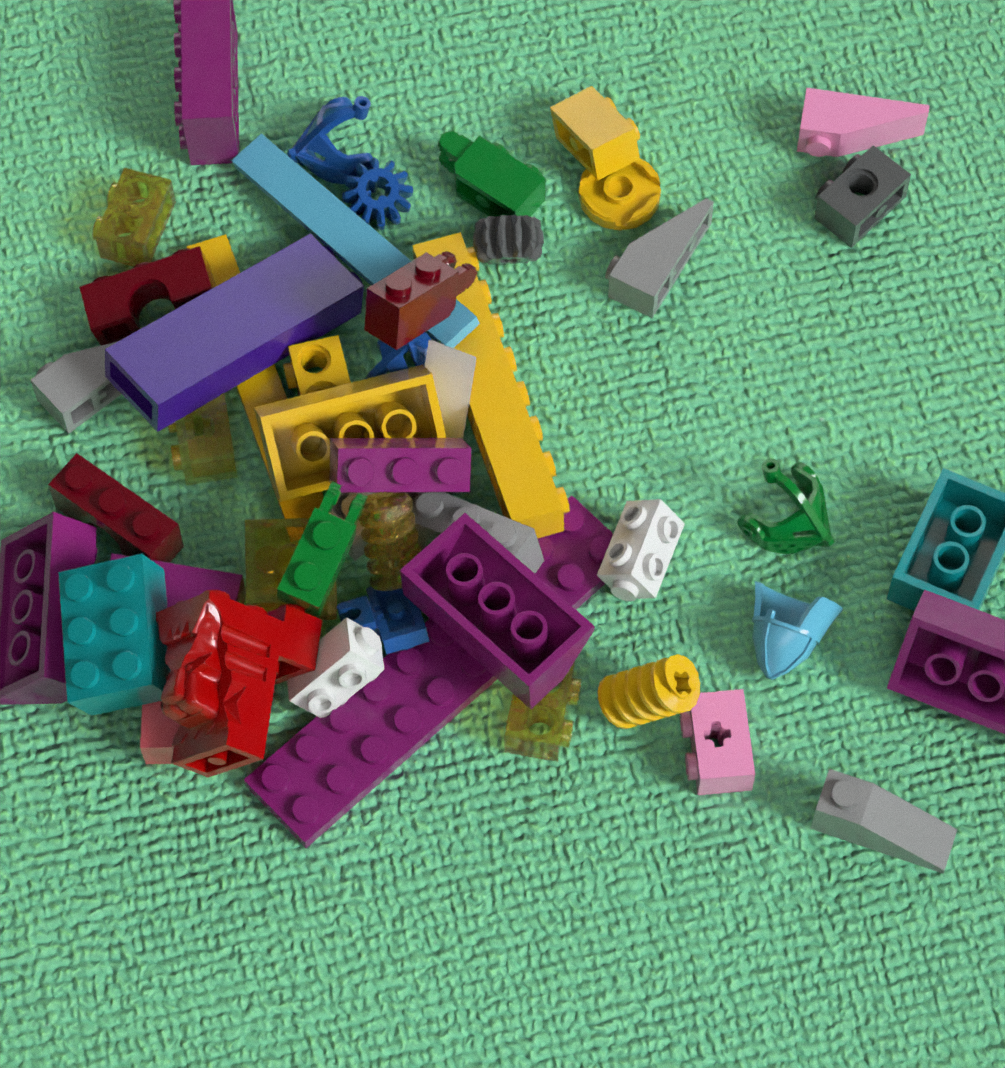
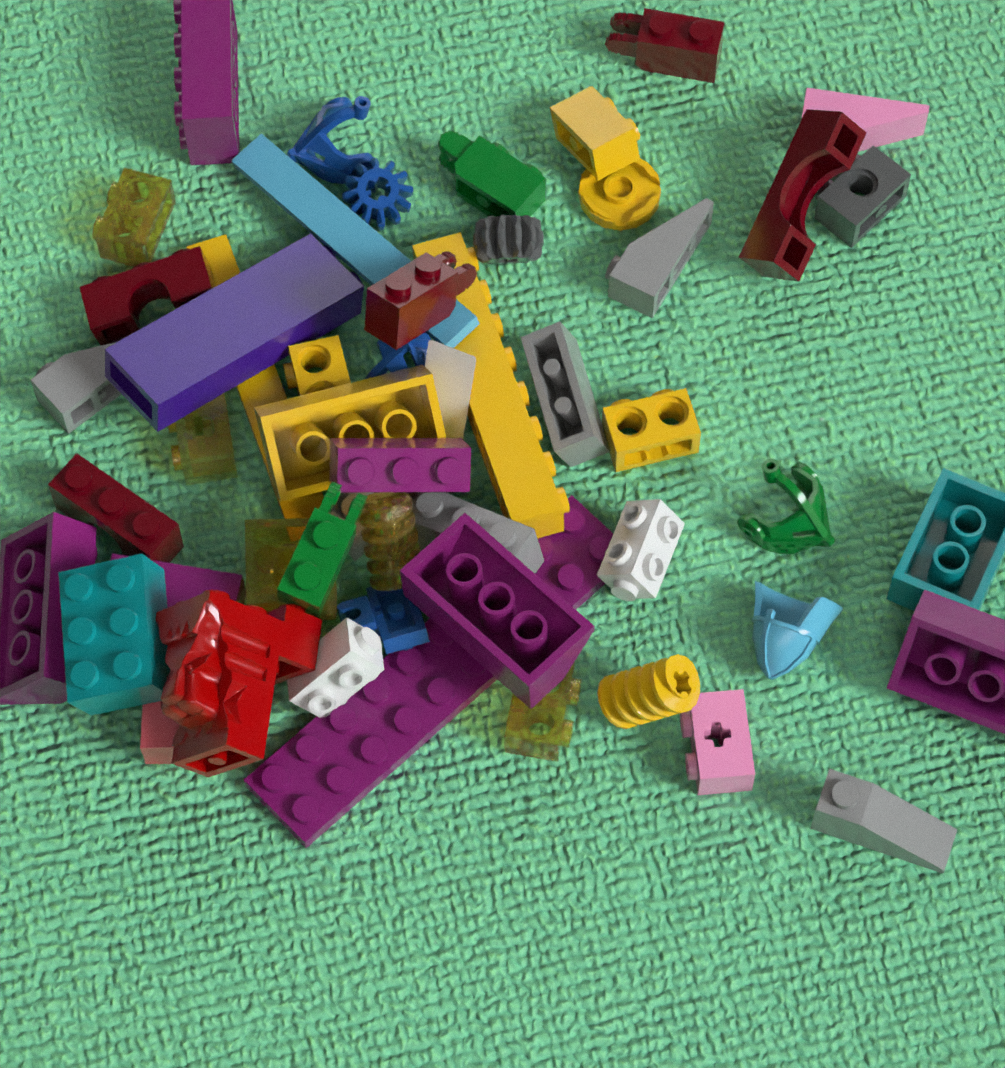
none -> light grey brick [521,321,610,467]
none -> yellow brick [602,388,701,472]
none -> dark red hinge [605,8,725,83]
none -> dark red arch [739,109,867,282]

